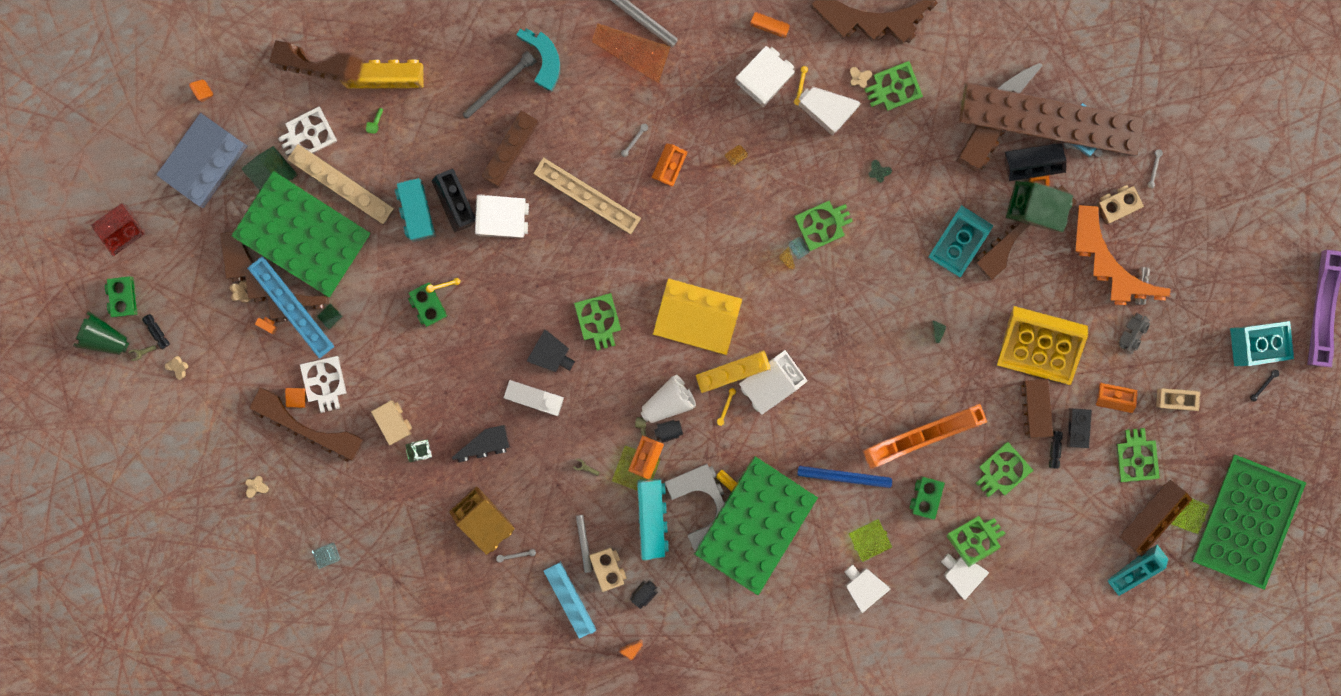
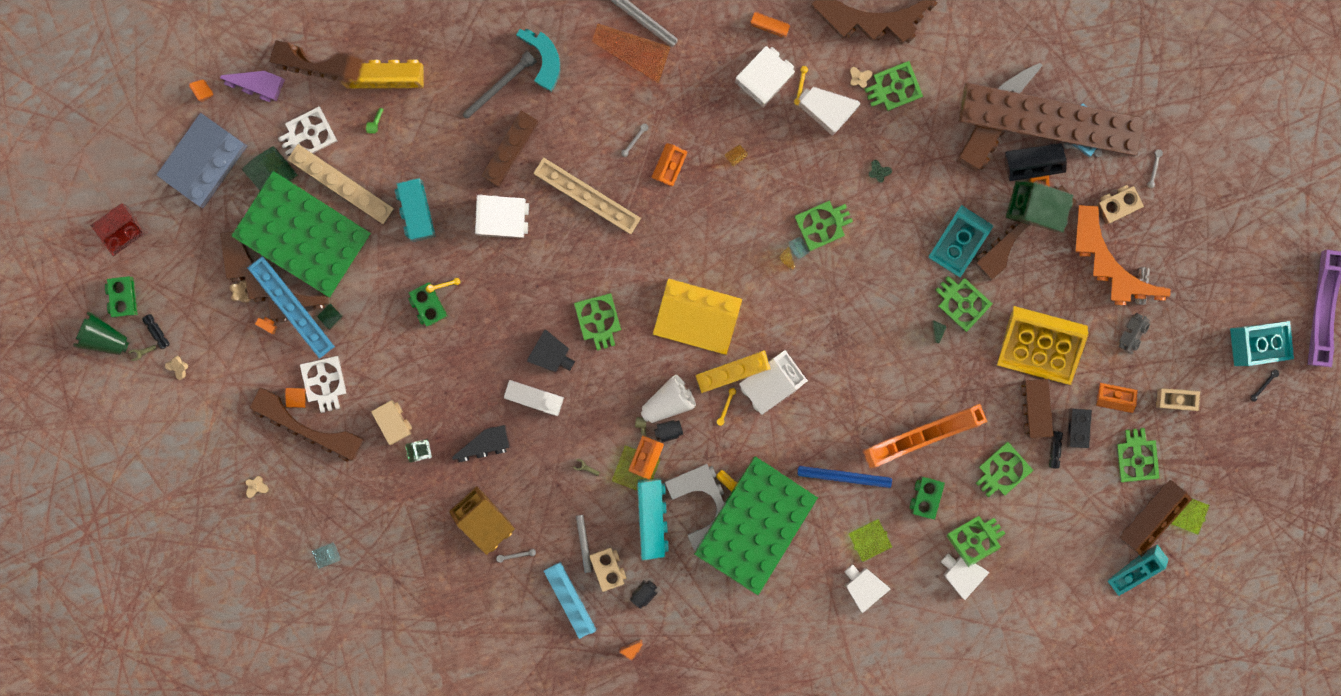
black brick [431,168,476,233] -> none
green plate [1192,454,1307,590] -> none
none -> medium lavender slope [220,71,285,102]
none -> bright green piece [935,276,992,332]

